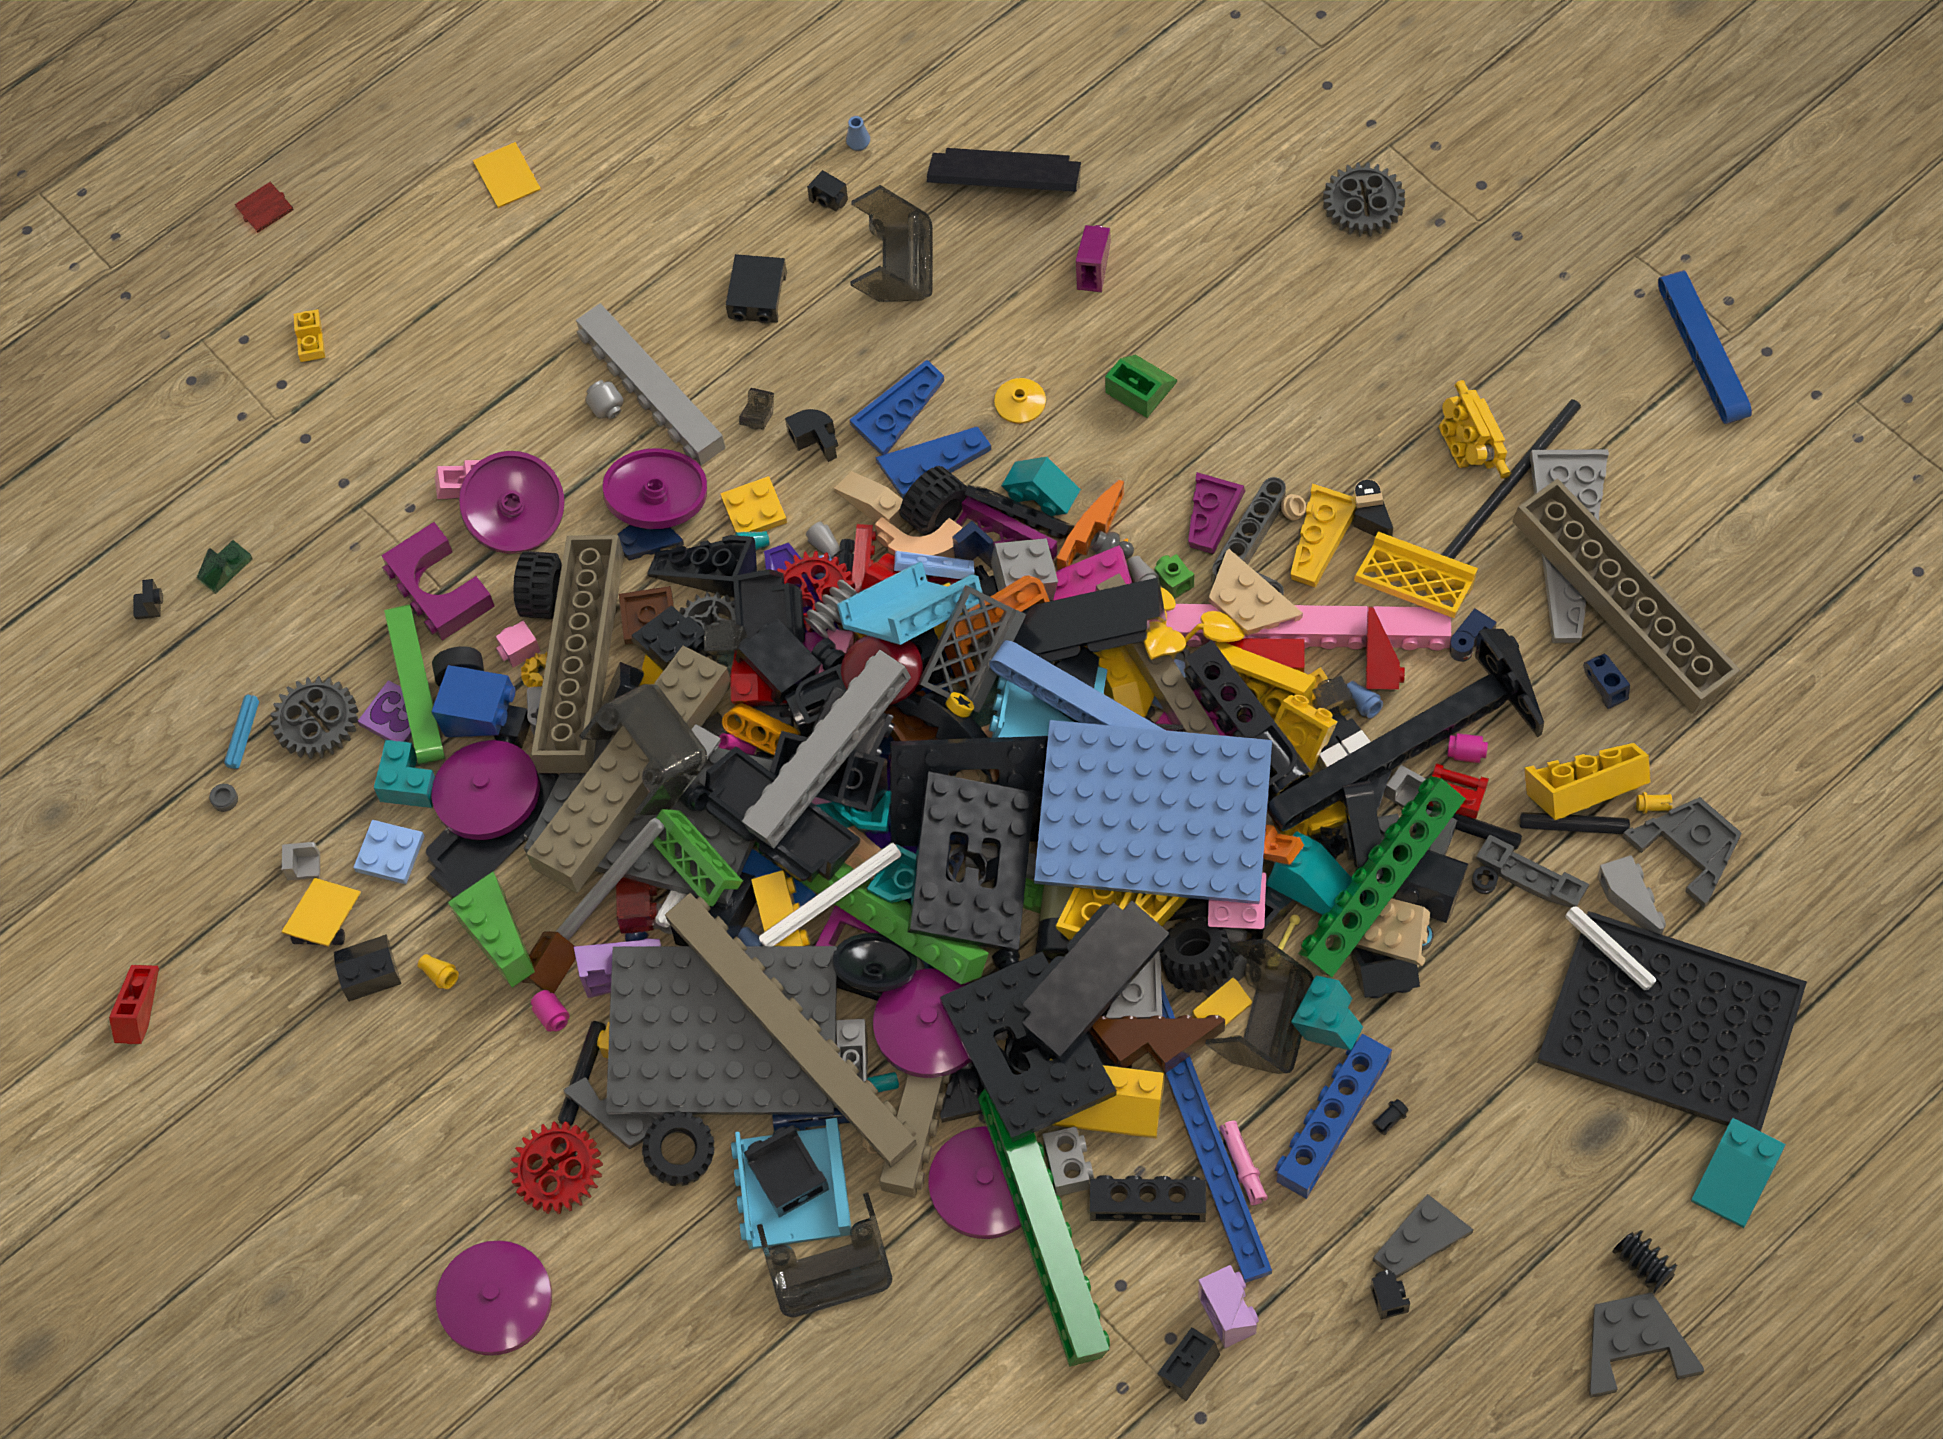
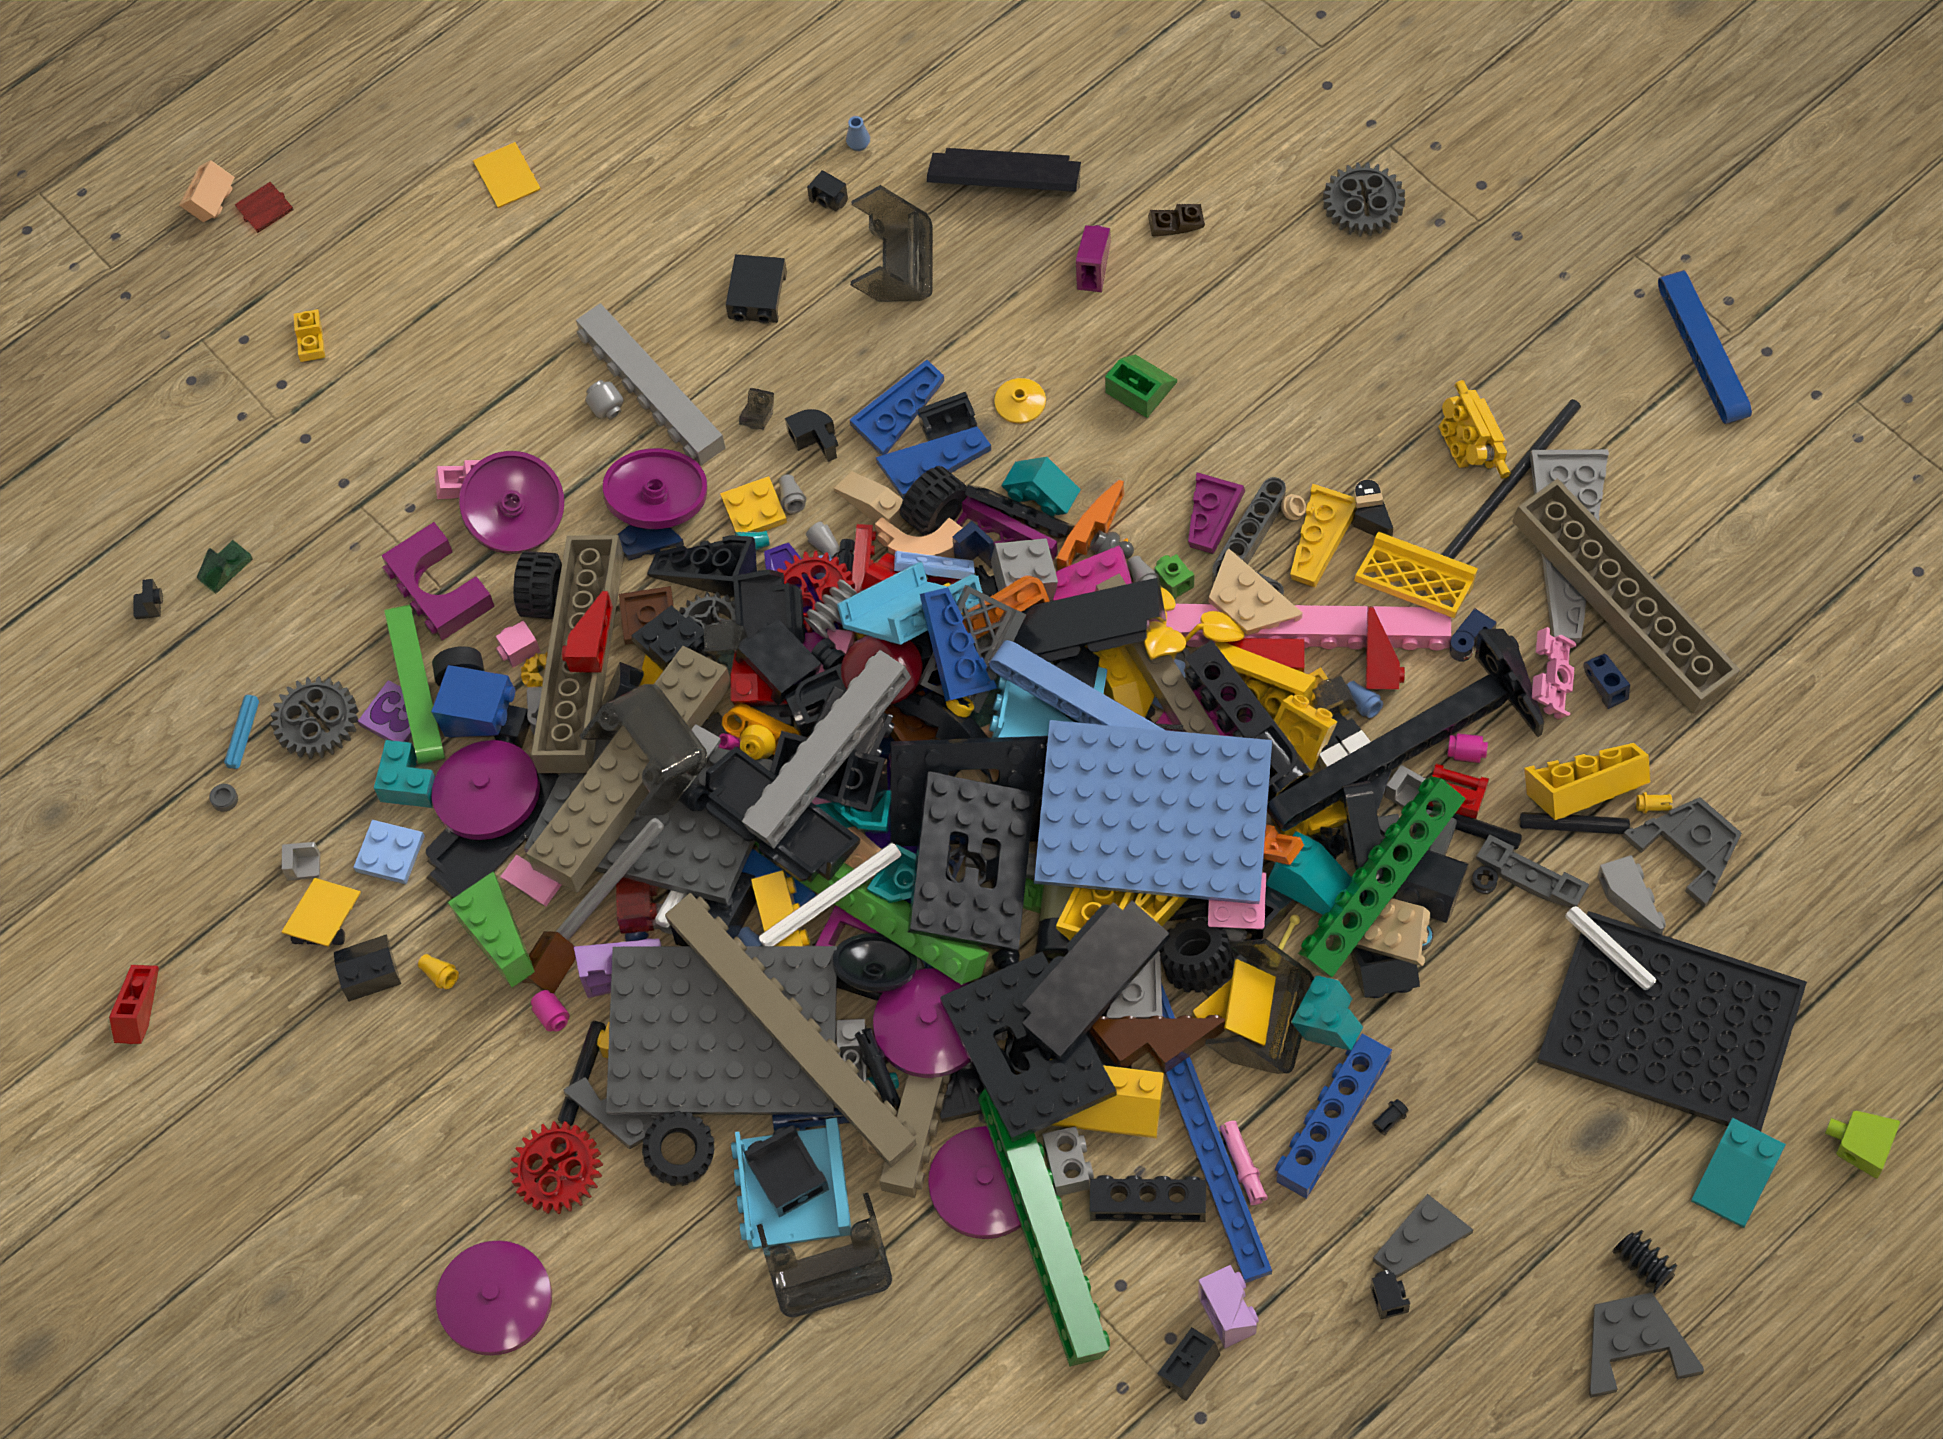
bright green fence [652,809,743,906] -> none
none -> light nougat brick [179,160,235,222]
none -> bright pink slope [500,855,561,907]
none -> red slope [562,591,613,673]
none -> yellow cone [740,725,775,760]
none -> light grey cone [779,474,806,513]
none -> black pin [854,1028,901,1110]
none -> black hinge [918,391,977,441]
none -> blue wing [920,587,997,701]
none -> dark brown slope [1148,204,1205,236]
none -> yellow window [1224,959,1276,1046]
none -> bright pink piece [1532,627,1576,719]
none -> lime torso [1825,1111,1901,1179]

